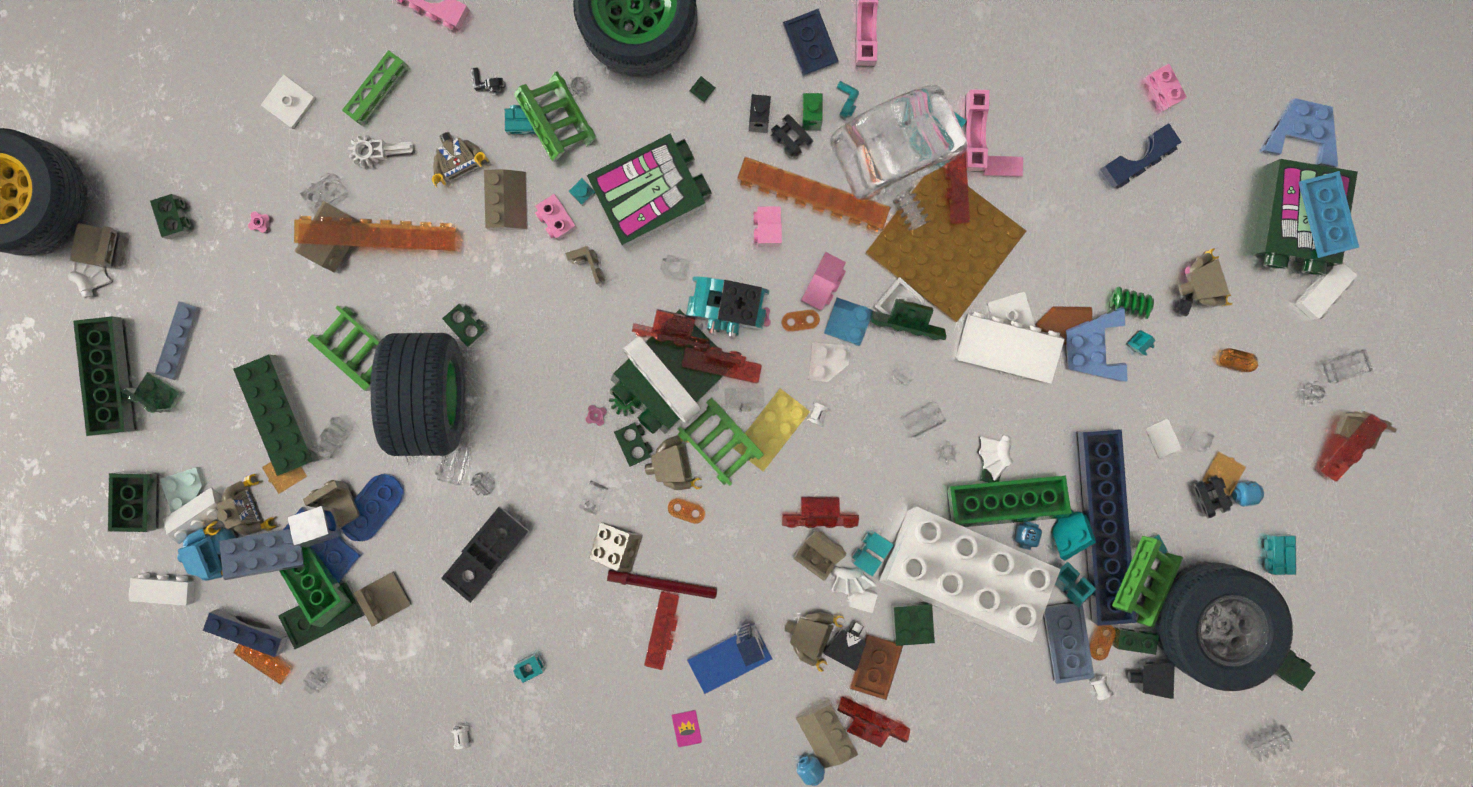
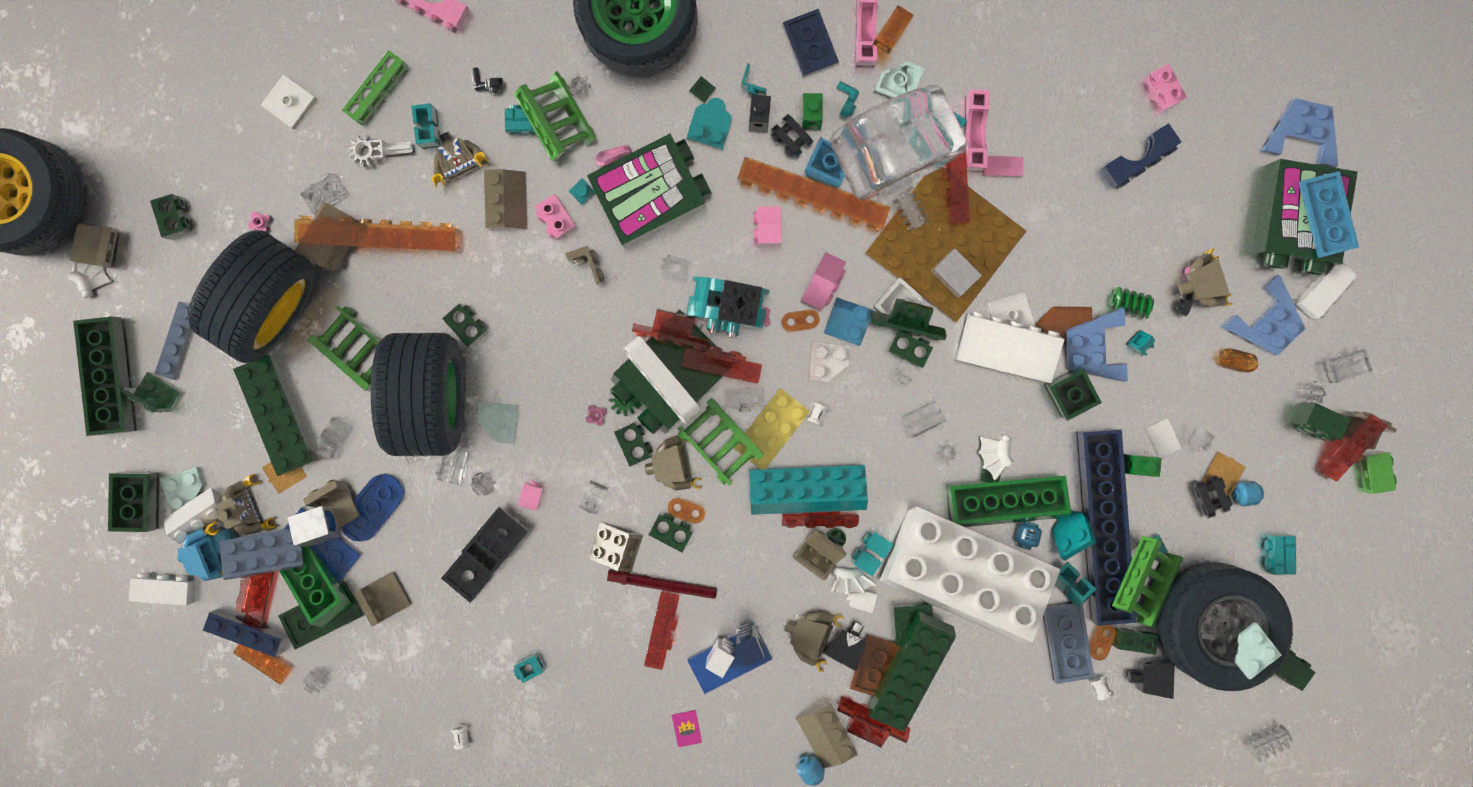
none -> black wheel [188,230,316,363]
none -> clear red bracket [235,572,274,628]
none -> teal piece [411,103,440,148]
none -> light aqua plate [477,402,518,444]
none -> bright pink brick [517,480,545,511]
none -> bright pink arm [595,145,631,166]
none -> dark green brick [648,512,693,553]
none -> teal plate [686,98,732,151]
none -> white brick [705,637,735,678]
none -> teal bracket [741,63,767,95]
none -> teal brick [749,465,868,515]
none -> dark azure slope [805,137,855,187]
none -> dark green wheel [827,528,846,546]
none -> dark green brick [868,611,956,732]
none -> clear orange plate [873,5,914,54]
none -> light aqua plate [874,61,925,105]
none -> dark green brick [887,330,933,368]
none -> flat silver piece [931,249,982,298]
none -> dark green brick [1046,367,1102,421]
none -> green torso [1124,454,1162,477]
none -> medium blue wing [1223,275,1305,355]
none -> light aqua plate [1235,622,1281,679]
none -> dark green brick [1292,402,1351,442]
none -> bright green brick [1359,451,1397,494]

